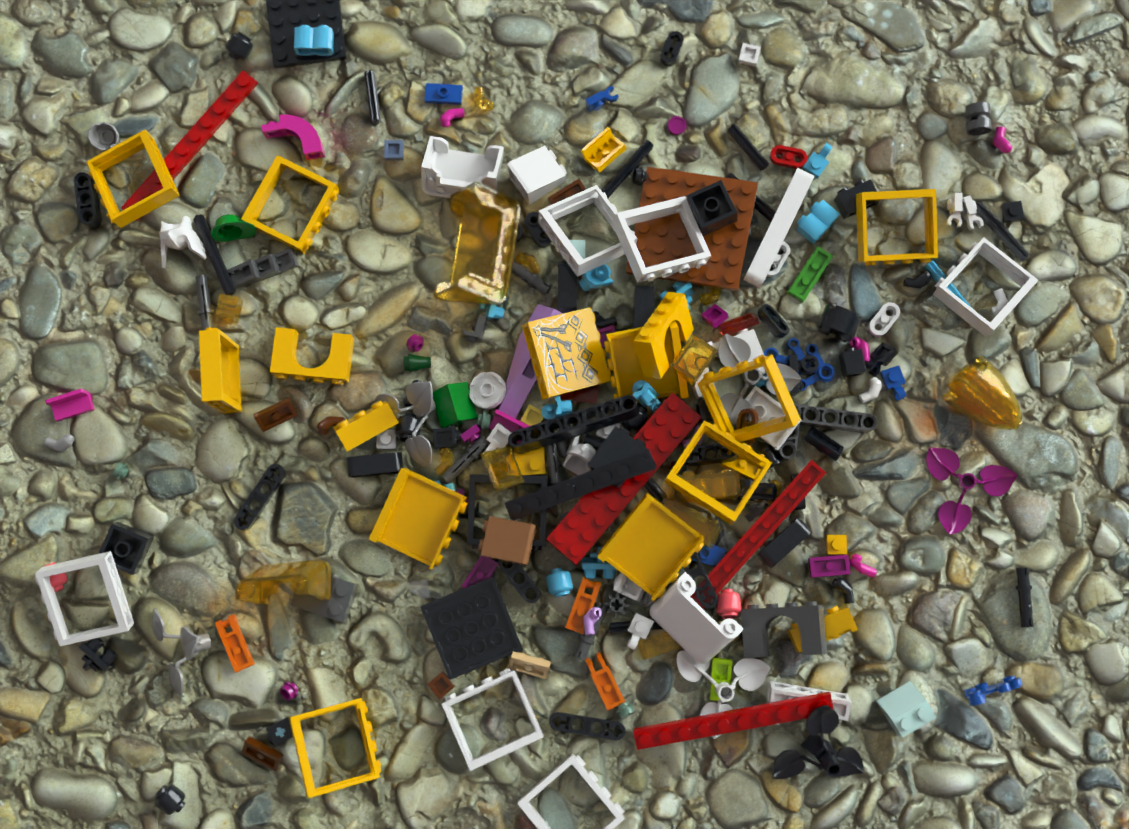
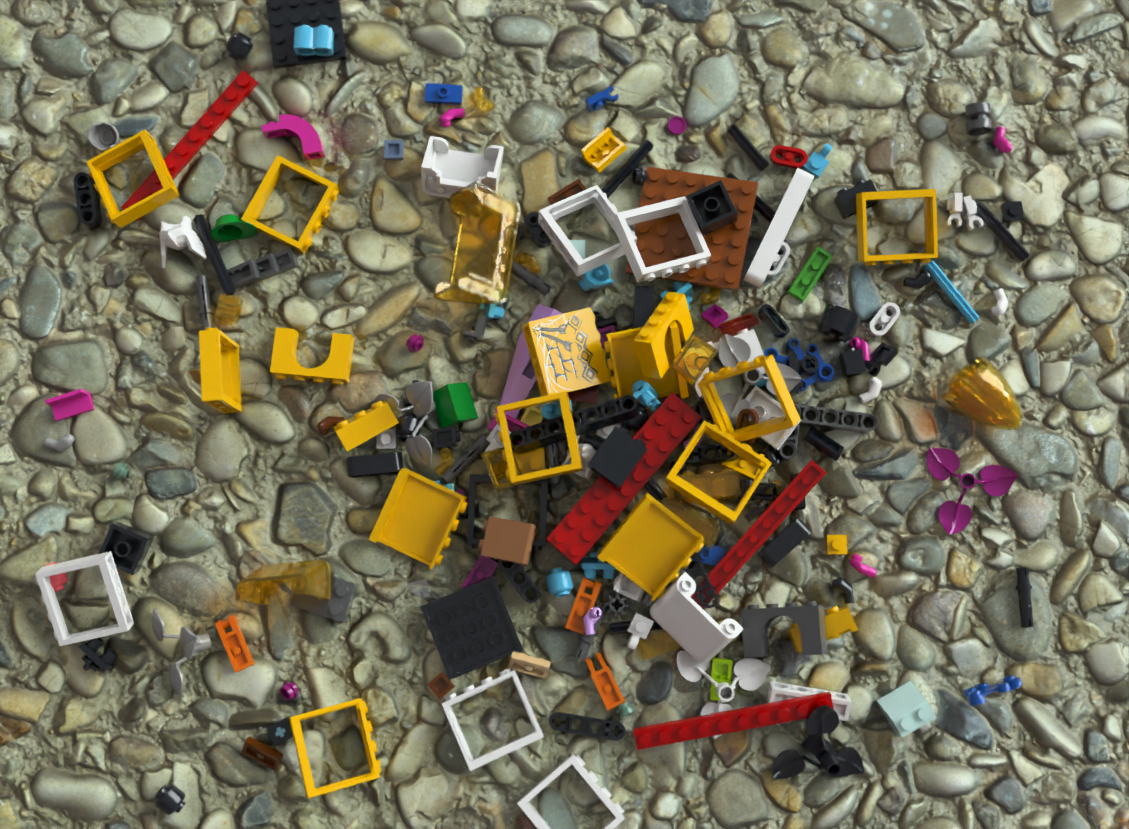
black beam [234,464,286,530] -> none
reddish brown plate [253,398,298,432] -> none
black axle [364,70,381,124] -> none
dark green cone [403,354,431,373] -> none
magenta plate [460,424,481,443] -> none
white tile [469,372,507,410] -> none
sand green plate [476,411,491,430] -> none
black plate [504,449,657,521] -> none
white slope [507,146,567,206] -> none
black beam [558,261,577,314] -> none
black beam [660,31,684,66] -> none
coral head [716,589,742,619] -> none
white plate [738,43,761,67] -> none
medium azure brick [796,200,840,244] -> none
magenta plate [808,555,851,578] -> none
blue plate [880,365,906,401] -> none
white window [933,238,1038,338] -> none
none -> yellow window [495,391,583,485]

